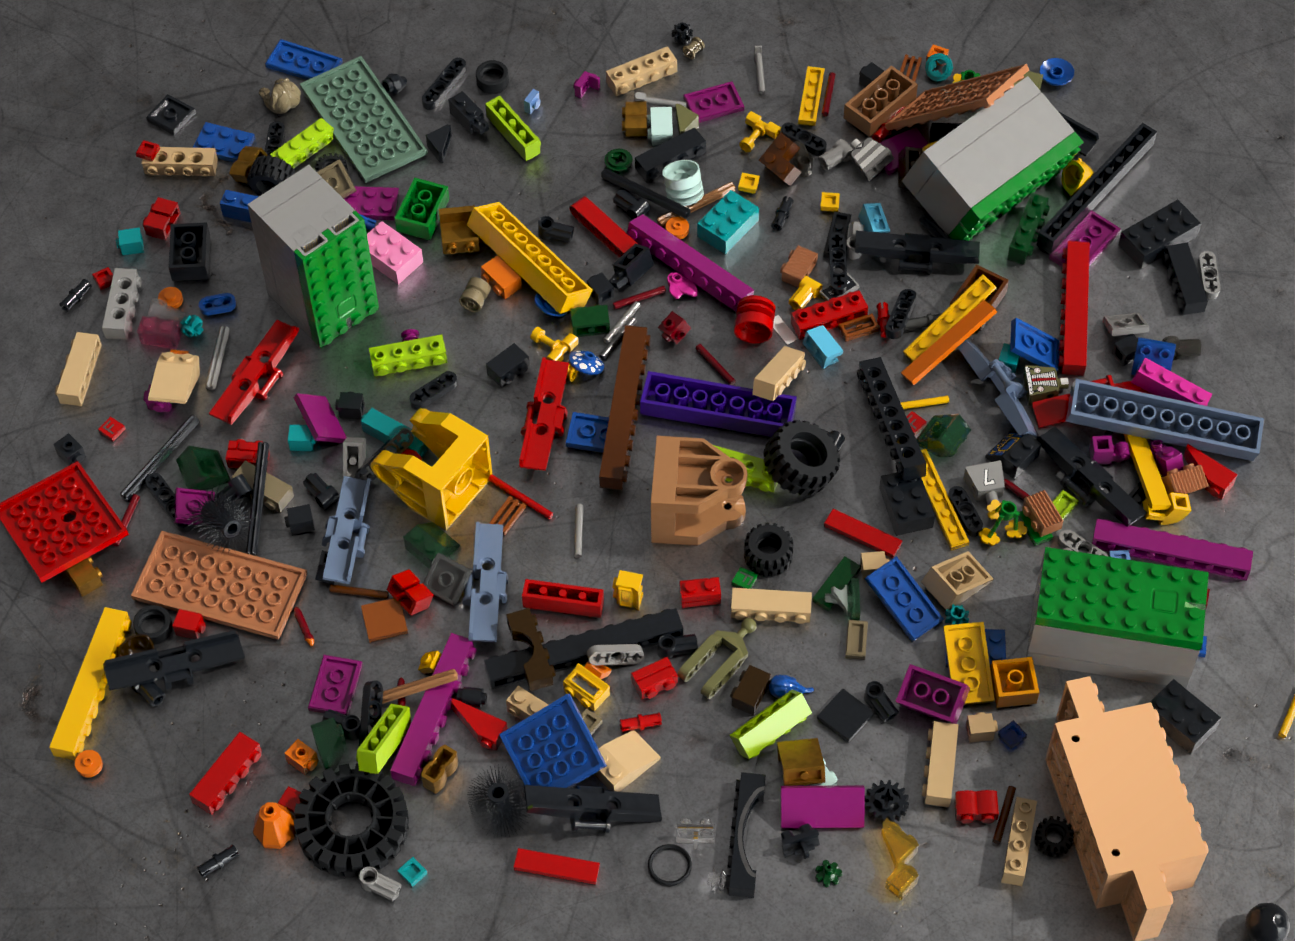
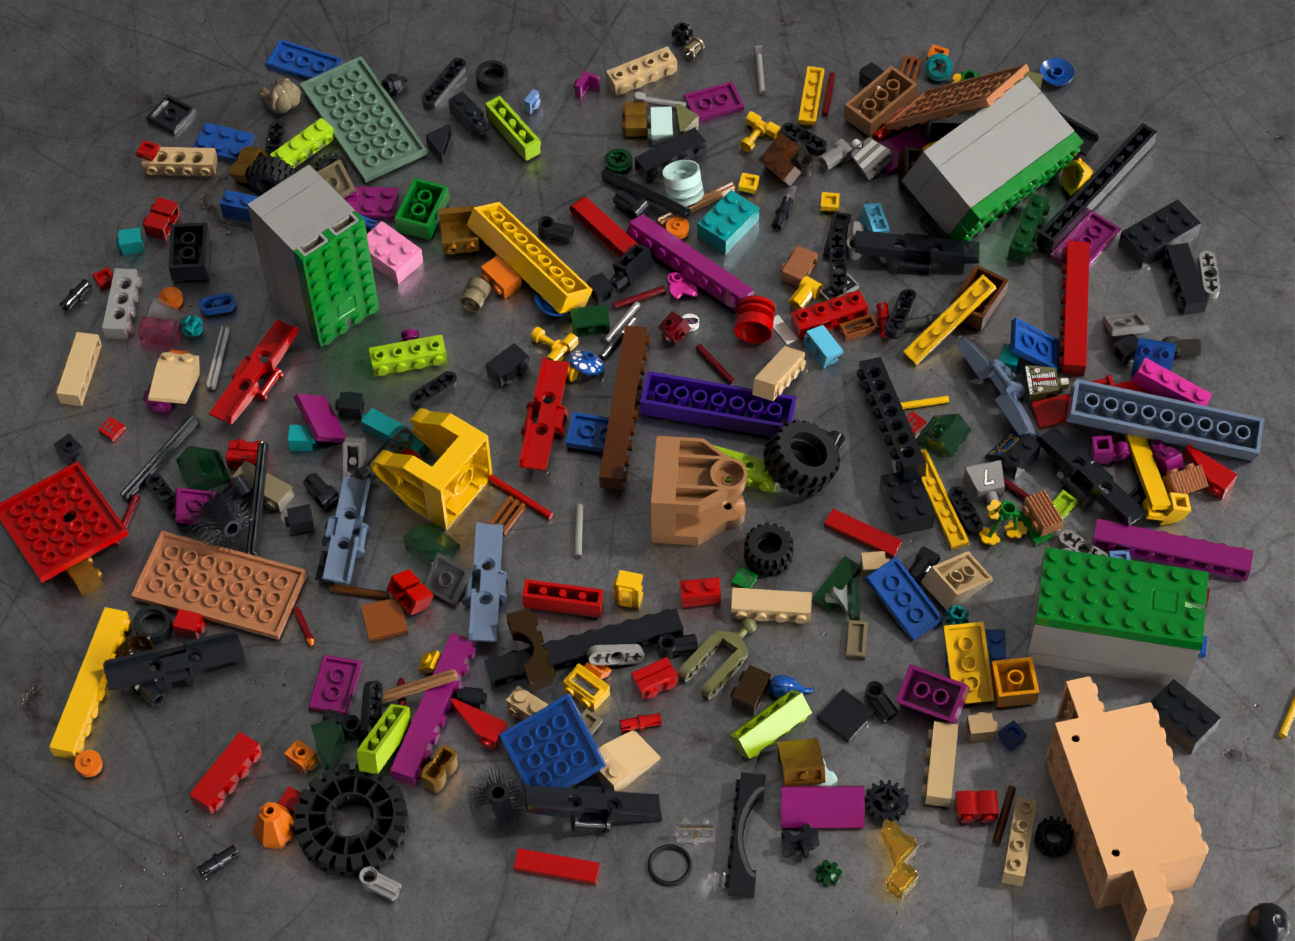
teal tile [397,857,427,887] -> none
orange tile [901,300,997,386] -> none
none -> white tile [682,313,699,332]
none -> black piece [908,546,941,585]

